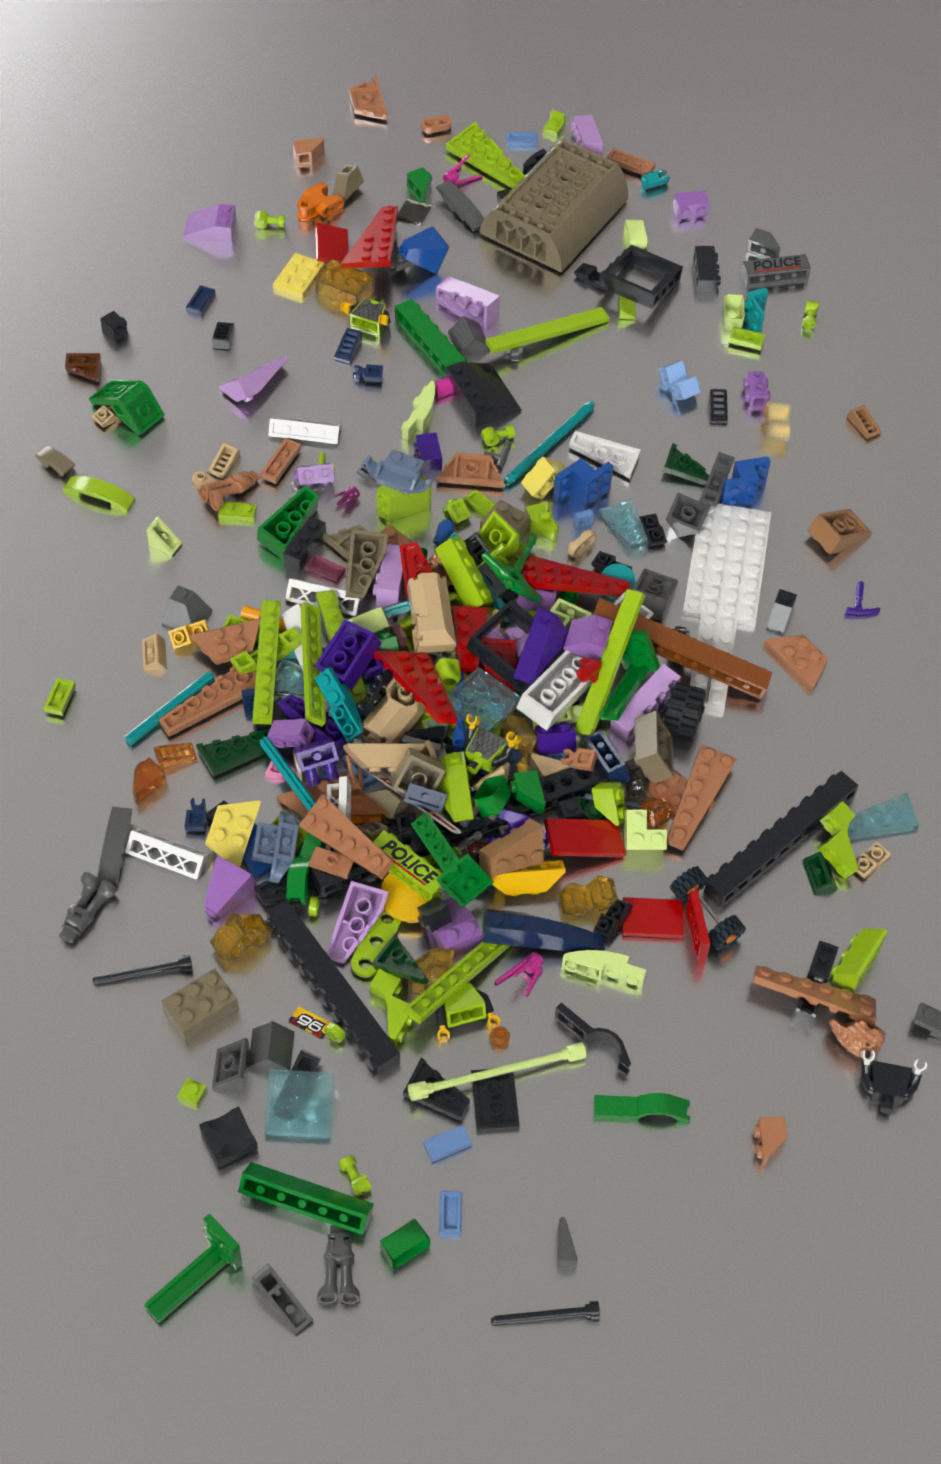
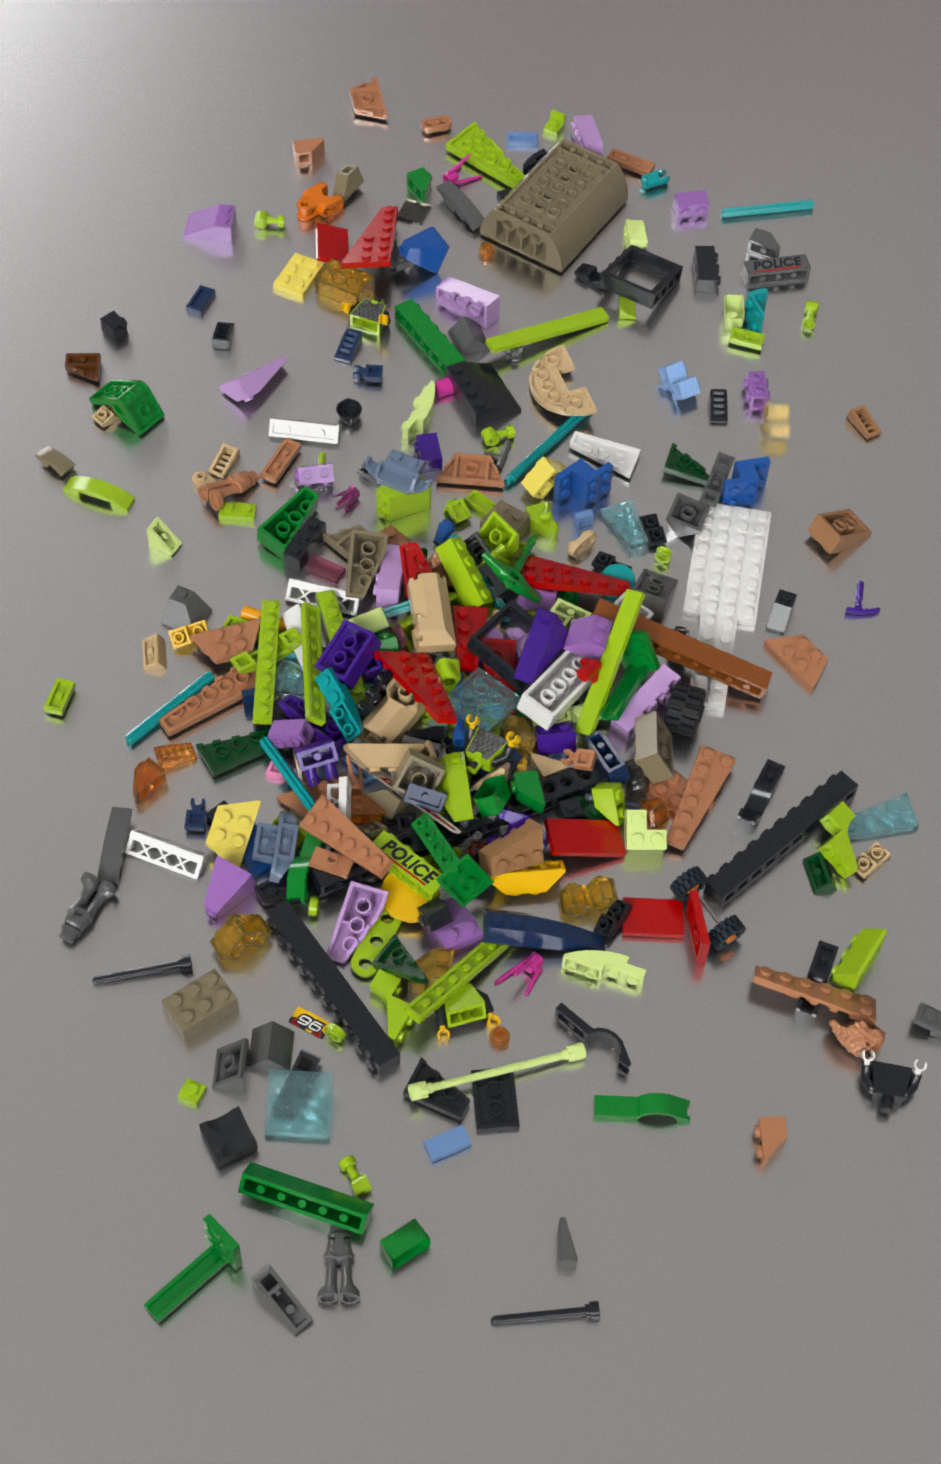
medium blue tile [439,1191,462,1237] -> none
none -> black hat [336,398,362,426]
none -> clear orange plate [479,242,495,257]
none -> tan plate [529,344,597,416]
none -> lime bush [654,546,672,564]
none -> teal axle [721,200,814,218]
none -> black piece [737,759,786,826]

